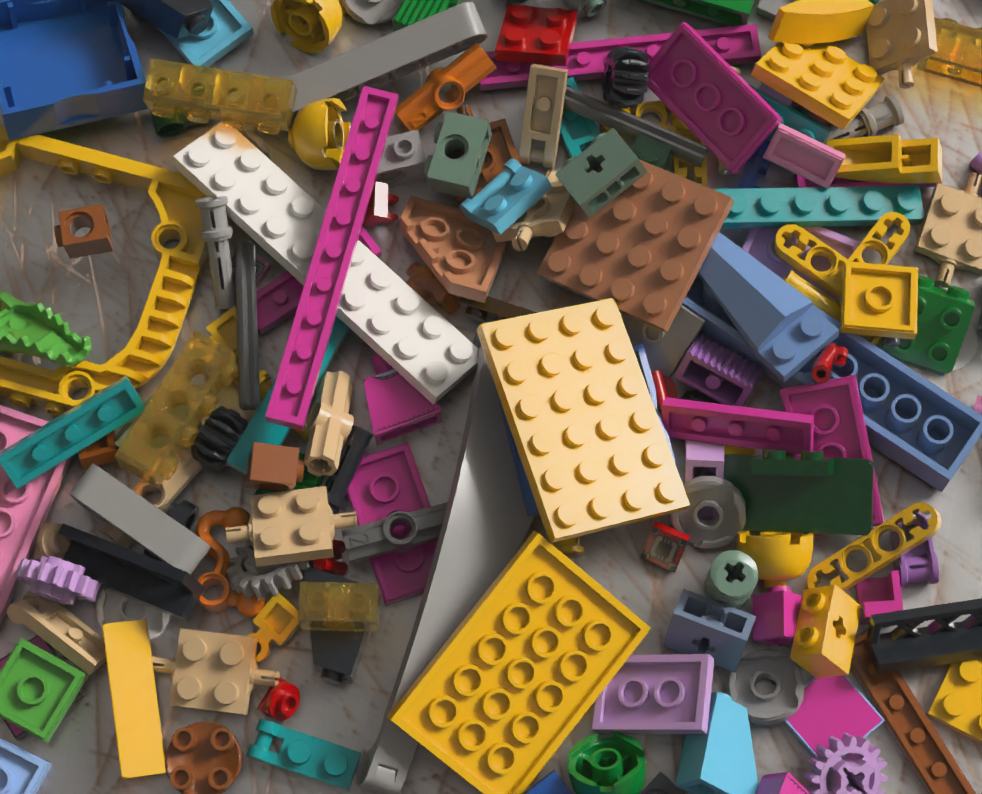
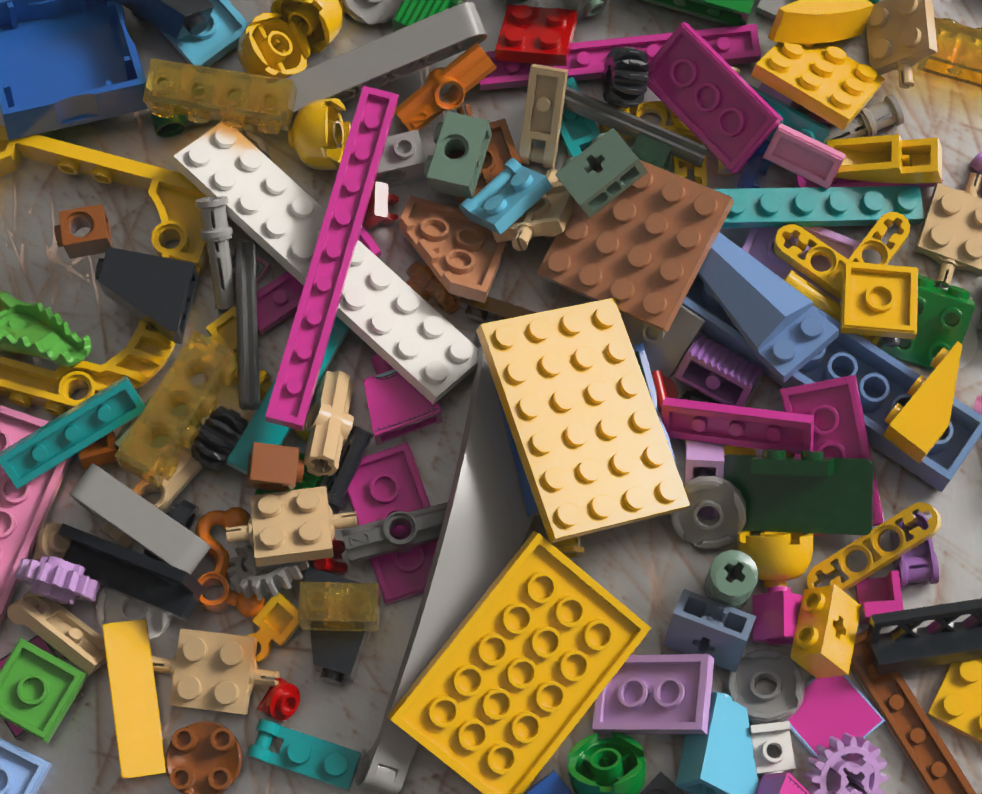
tile [640,521,690,572] -> none
red arm [812,343,848,383] -> none
none -> black slope [95,247,199,344]
none -> yellow cylinder [238,13,311,86]
none -> white brick [750,721,796,777]
none -> yellow slope [883,341,962,464]

